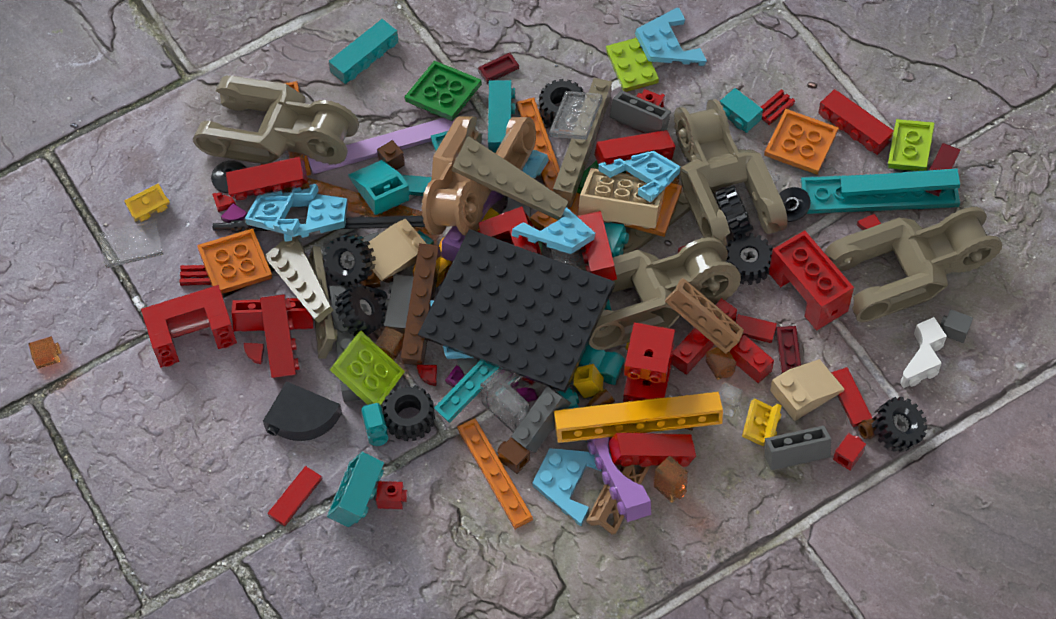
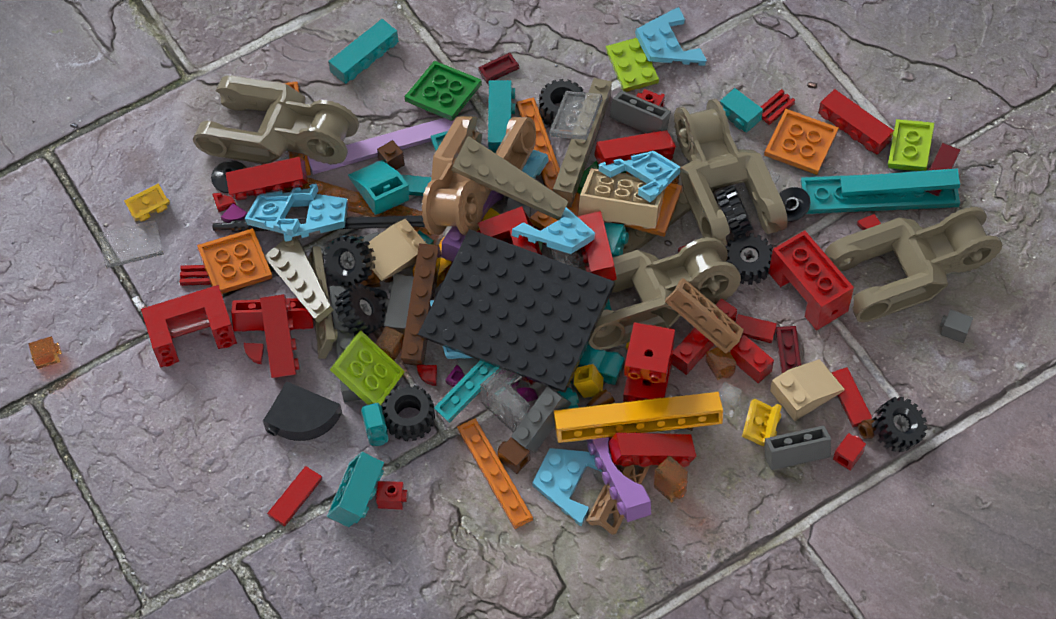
white arch [900,317,947,388] -> none

